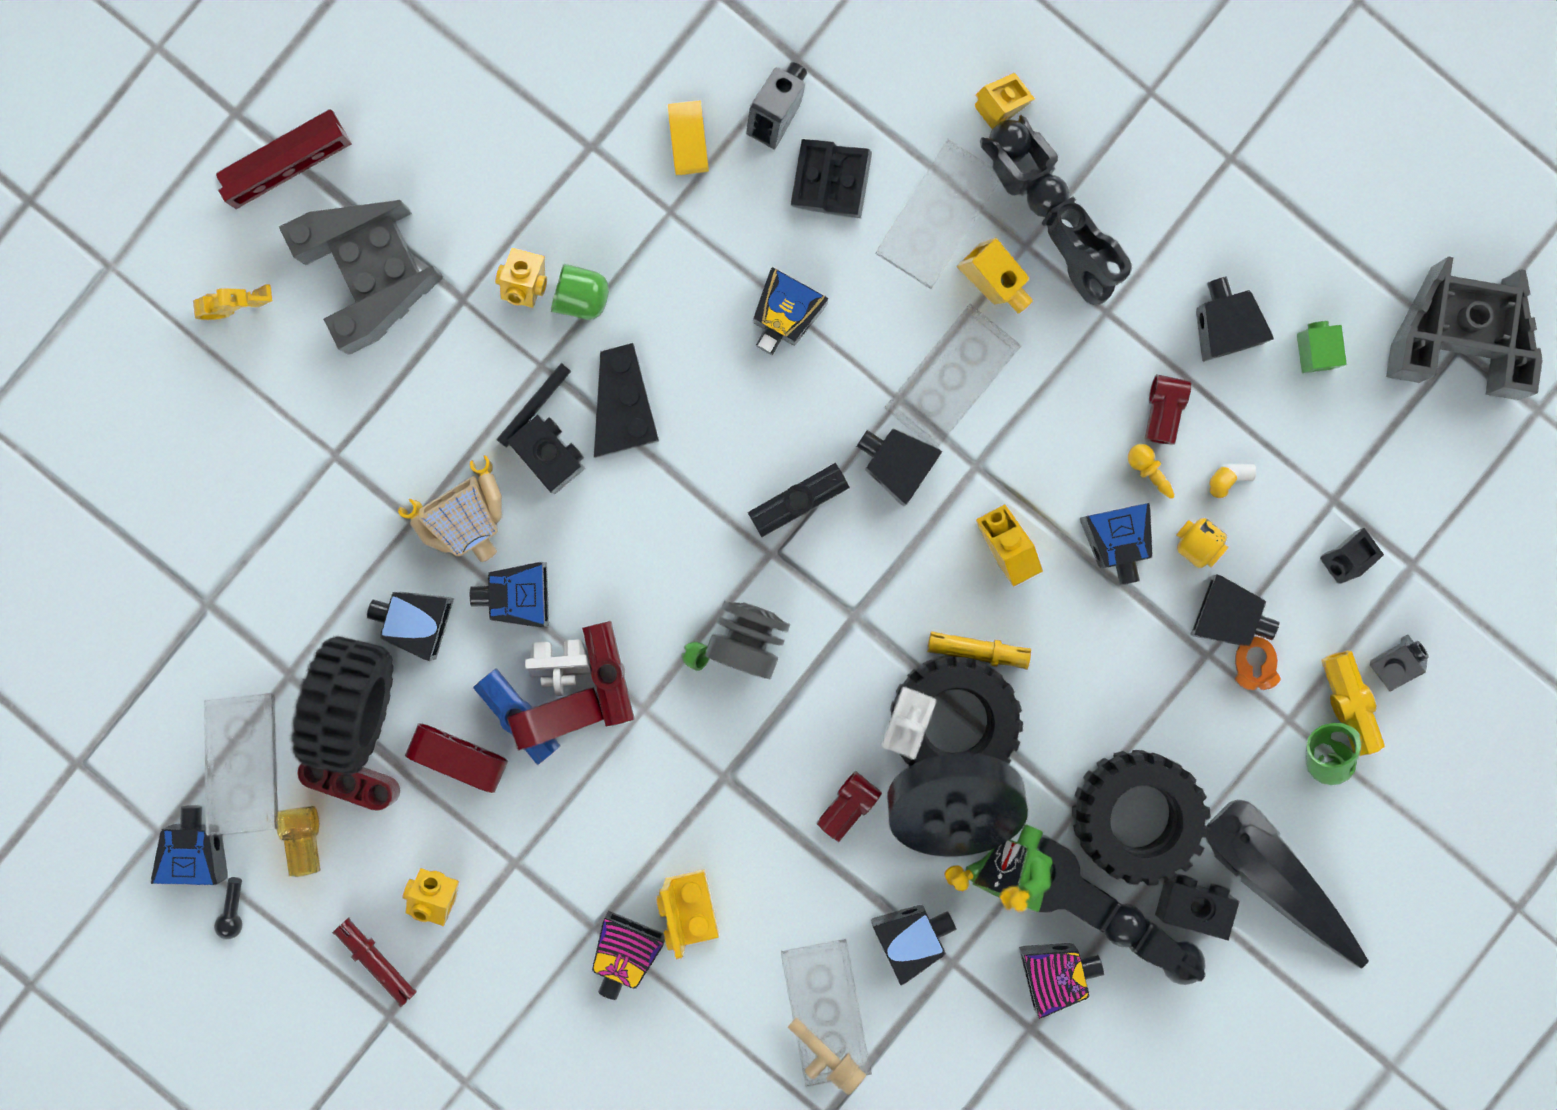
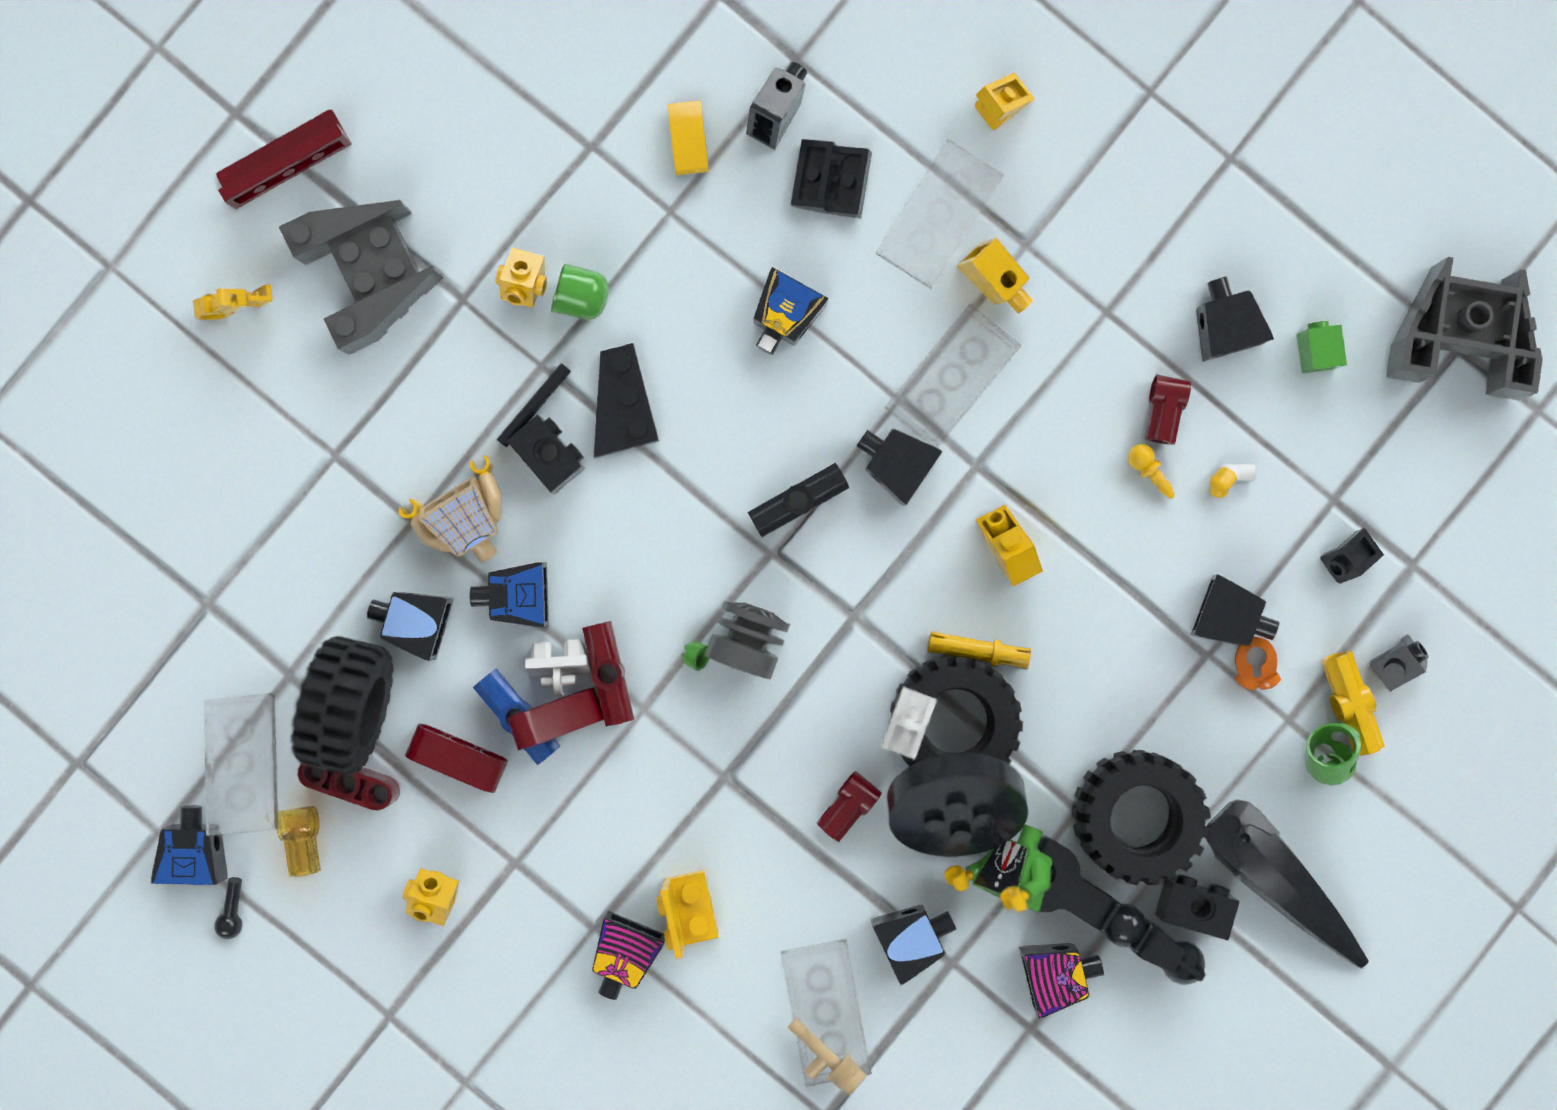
dark red pin [332,917,417,1007] -> none
black piece [980,115,1132,305] -> none
torso [1080,503,1152,585] -> none
yellow head [1176,518,1229,568] -> none

